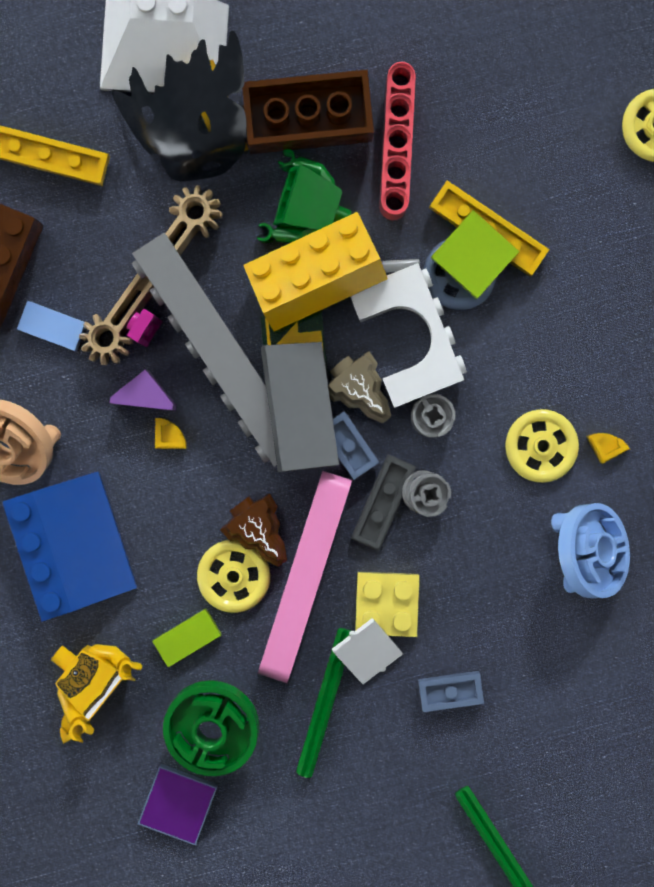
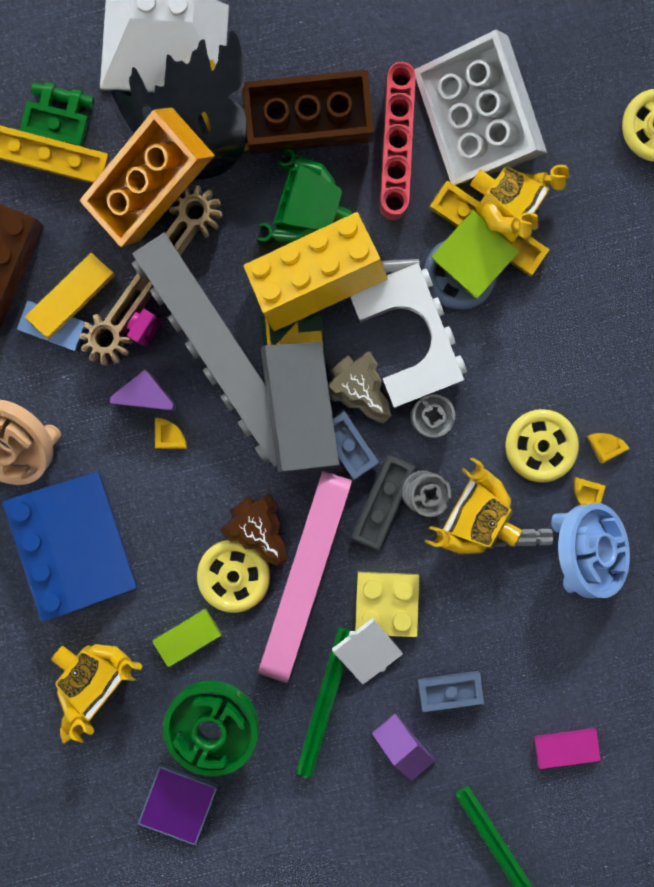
none -> green plate [19,82,95,147]
none -> yellow tile [25,253,114,340]
none -> light orange brick [79,108,215,247]
none -> medium lavender slope [372,713,435,781]
none -> white slope [414,30,547,186]
none -> yellow torso [425,458,523,554]
none -> yellow torso [470,165,569,243]
none -> light grey axle [495,529,553,547]
none -> dark pink tile [534,728,601,769]
none -> yellow tile [573,477,606,505]

